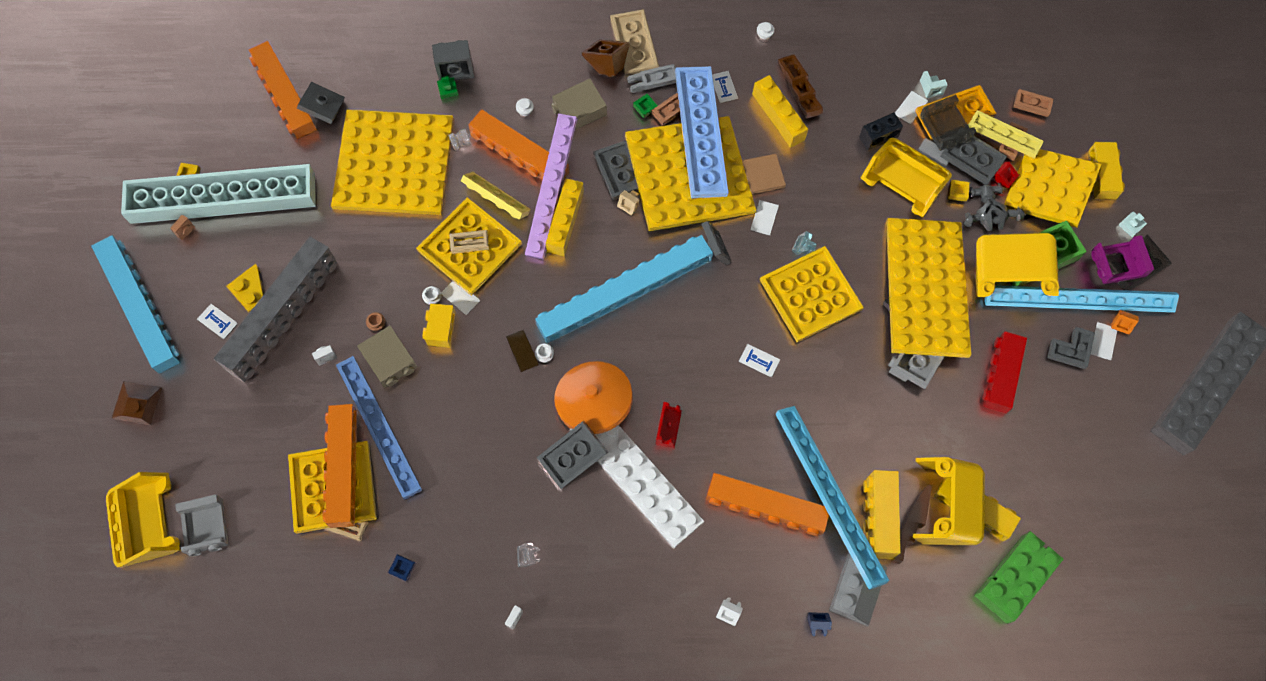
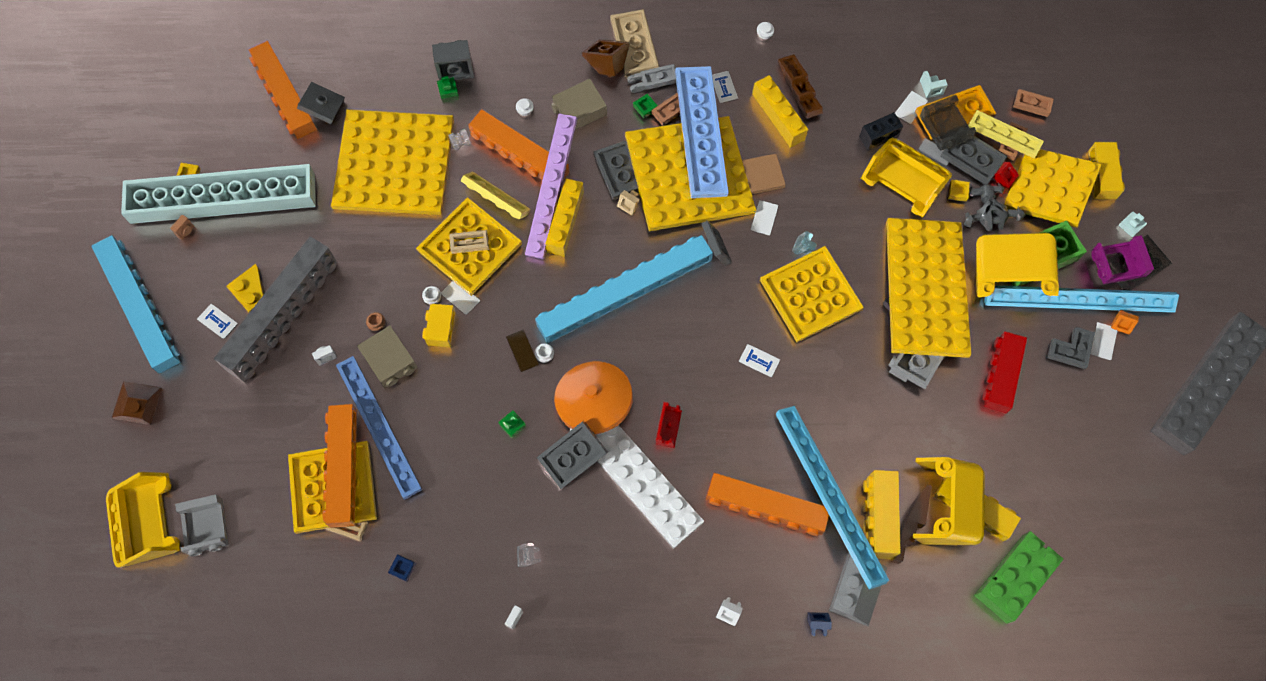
none -> green tile [498,410,526,438]

